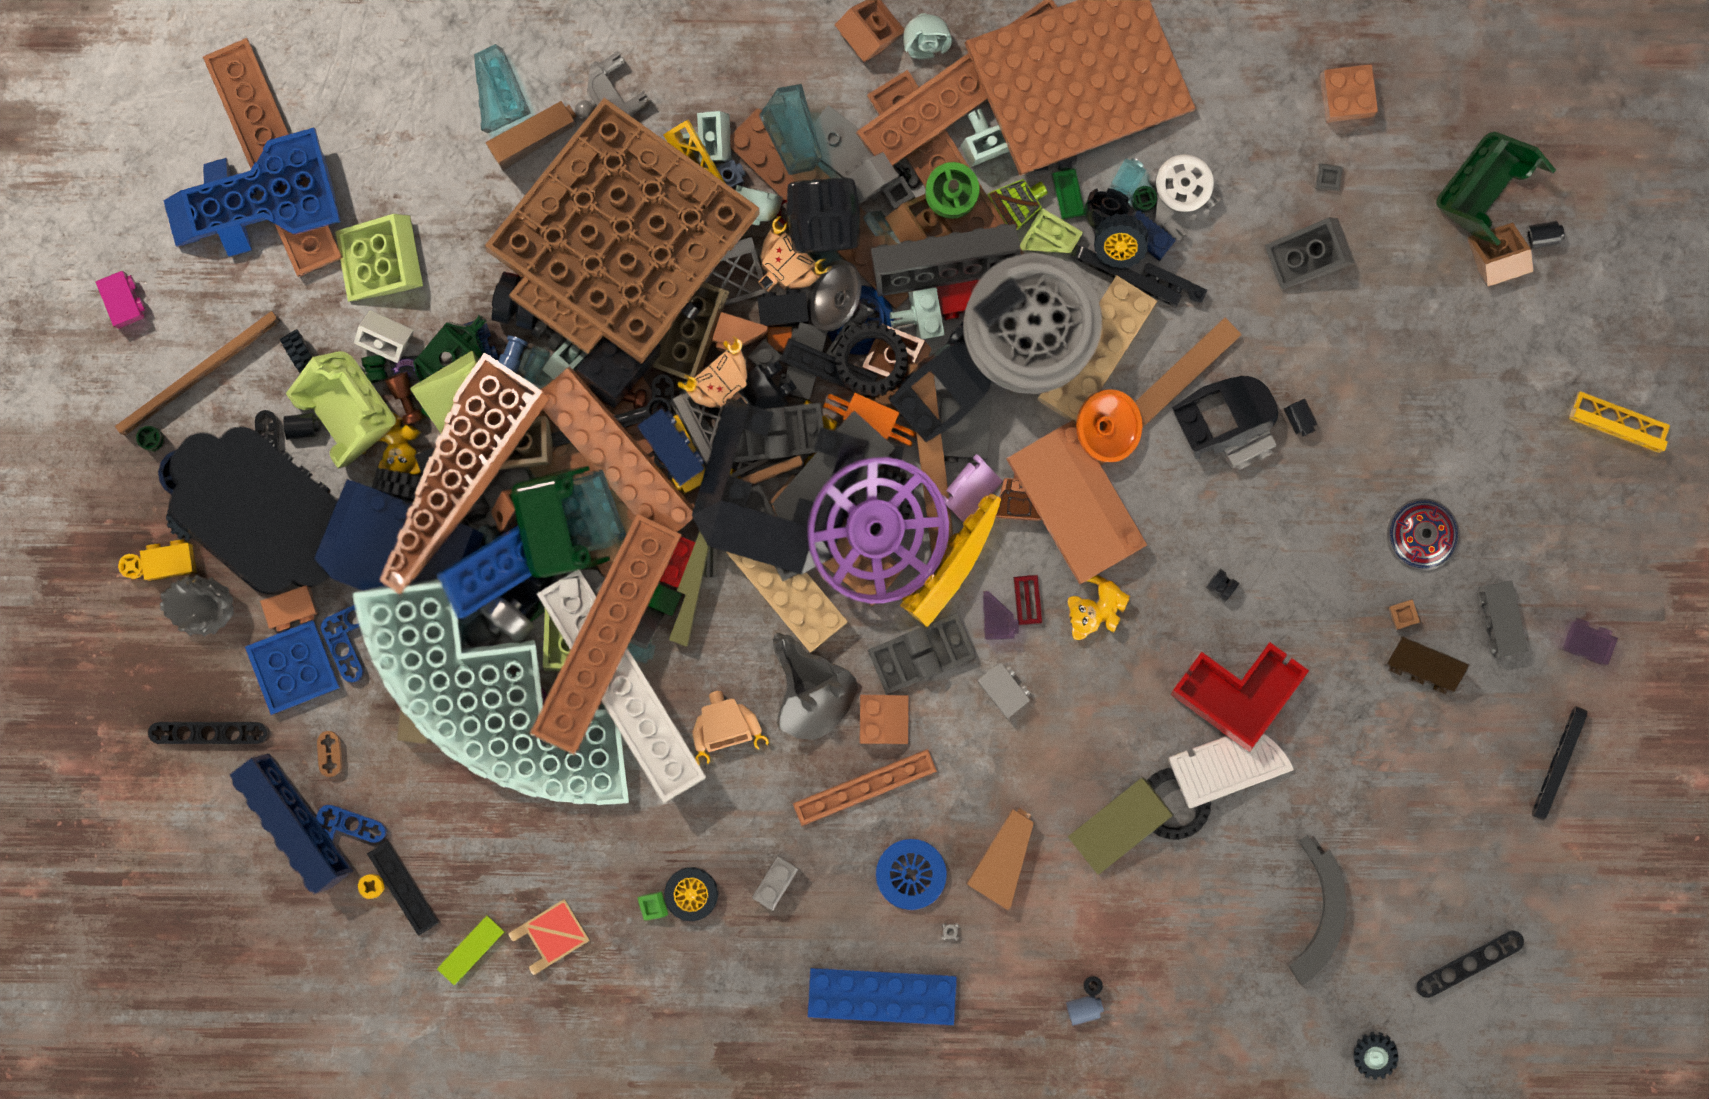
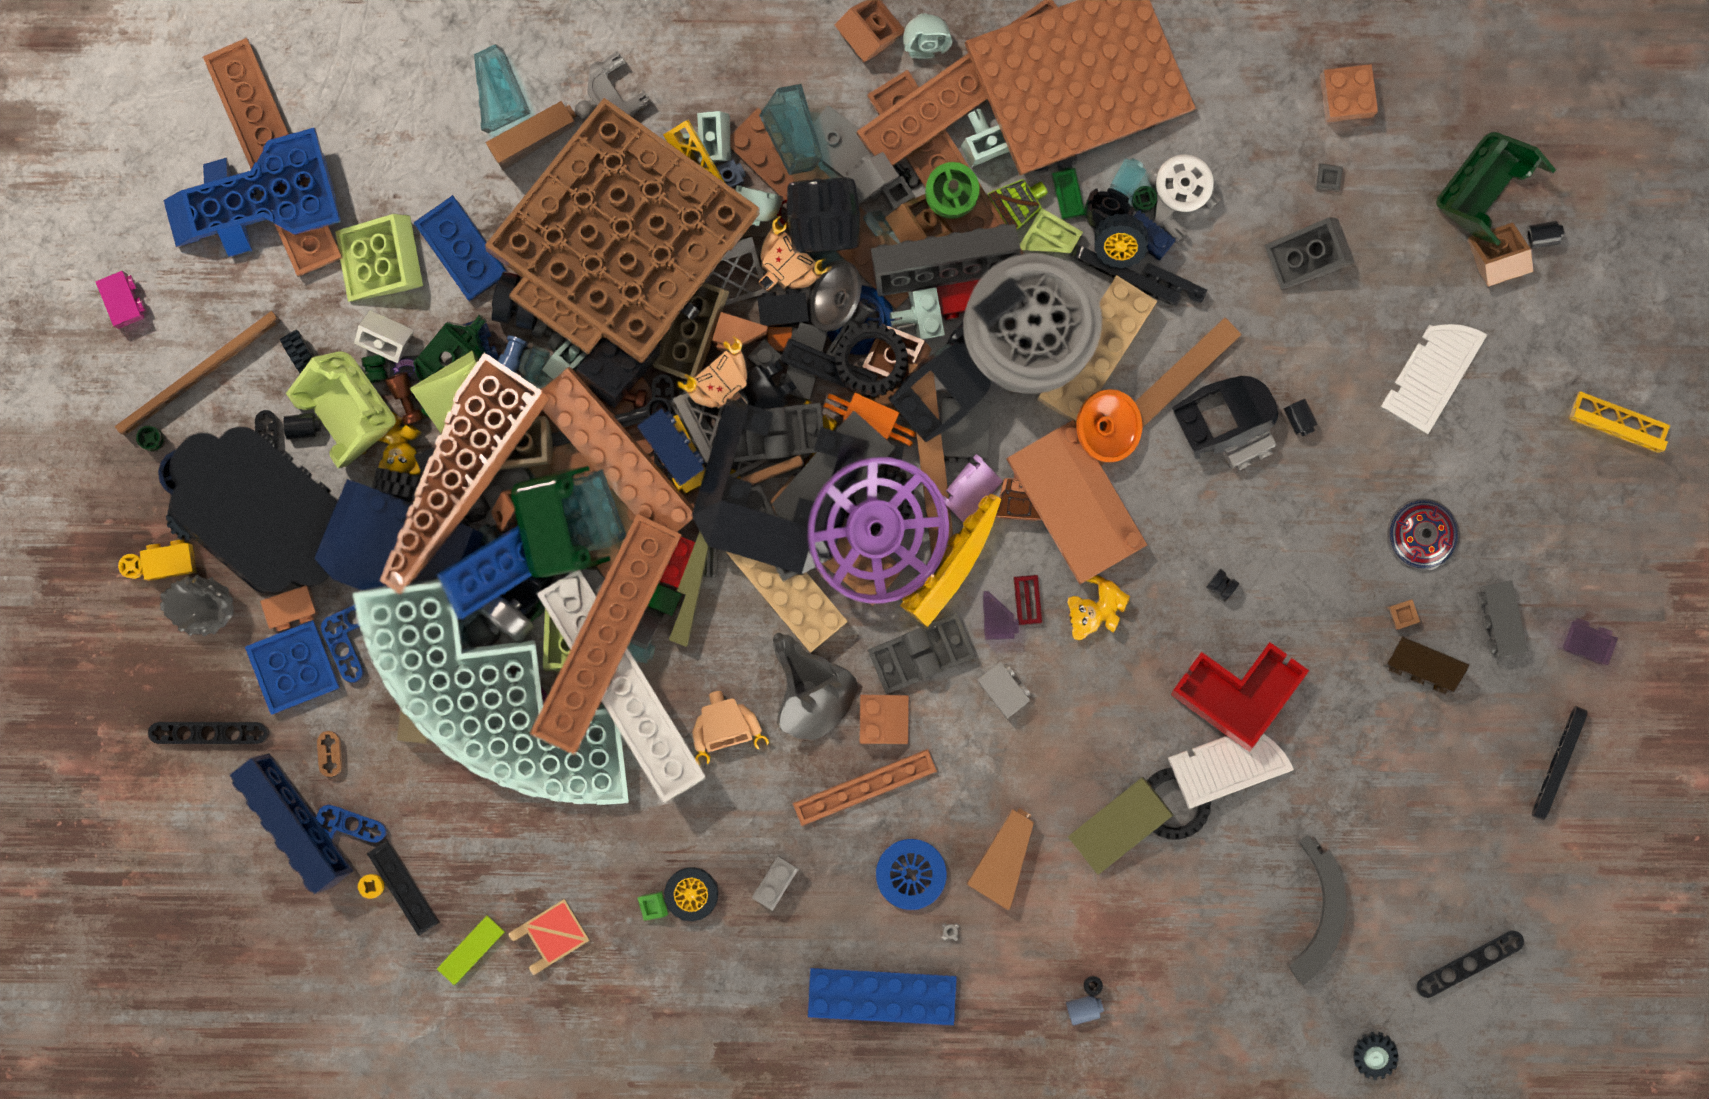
none -> blue plate [413,195,507,302]
none -> white piece [1381,324,1487,435]

